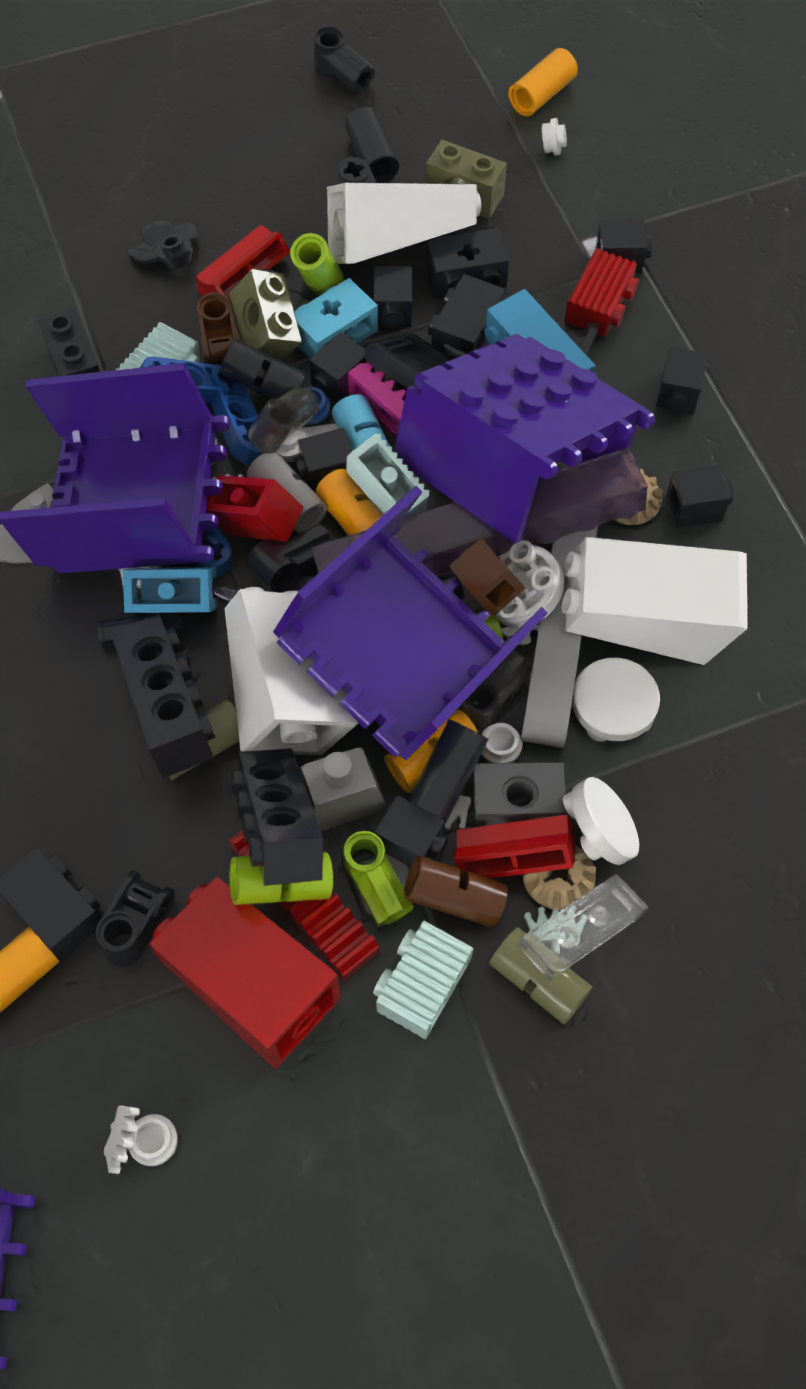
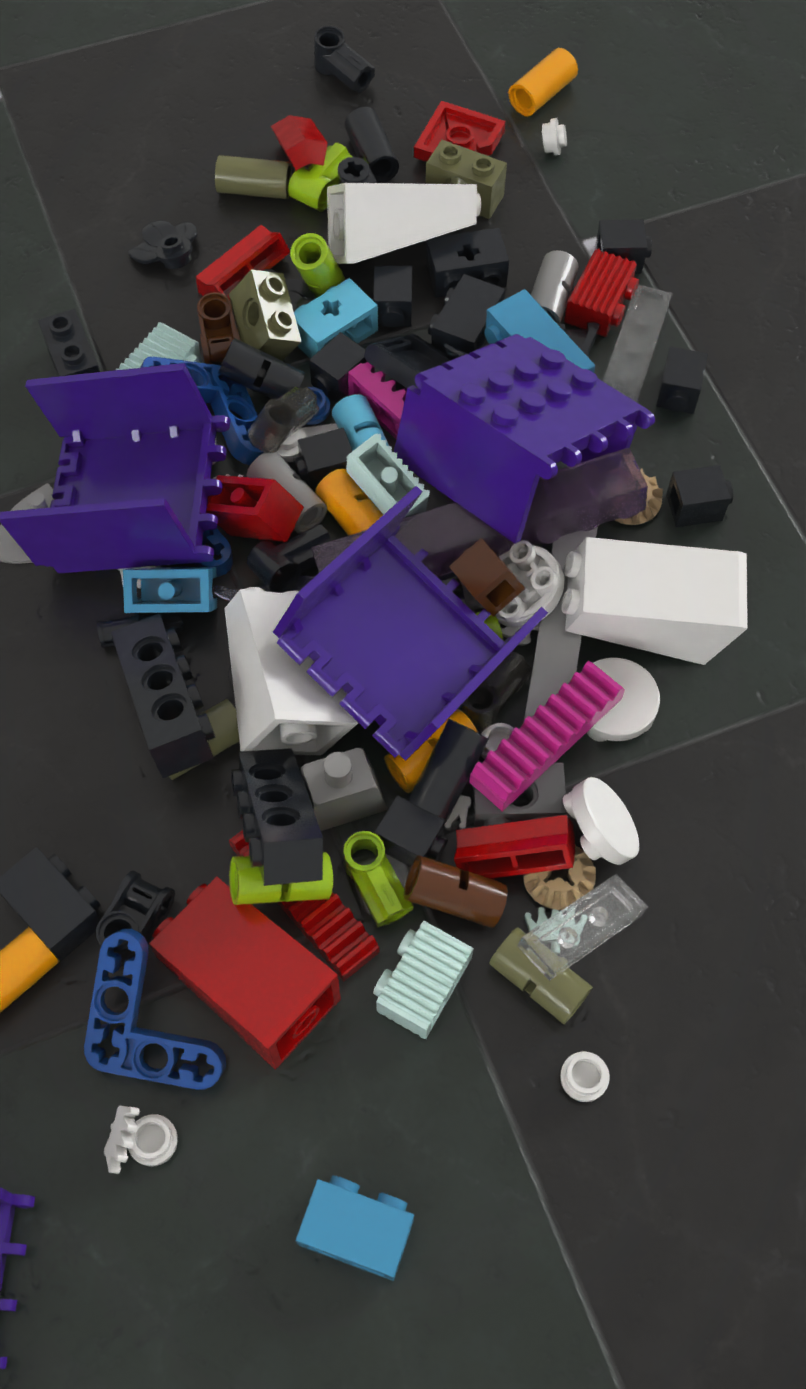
none -> blue beam [84,929,226,1090]
none -> olive pin [215,155,292,199]
none -> red piece [271,115,328,171]
none -> lime piece [288,142,353,212]
none -> dark azure brick [296,1175,414,1281]
none -> red plate [414,101,506,162]
none -> dark pink gear [469,661,625,812]
none -> light grey pin [531,251,579,324]
none -> white plate [560,1052,609,1102]
none -> clear tile [603,285,672,402]

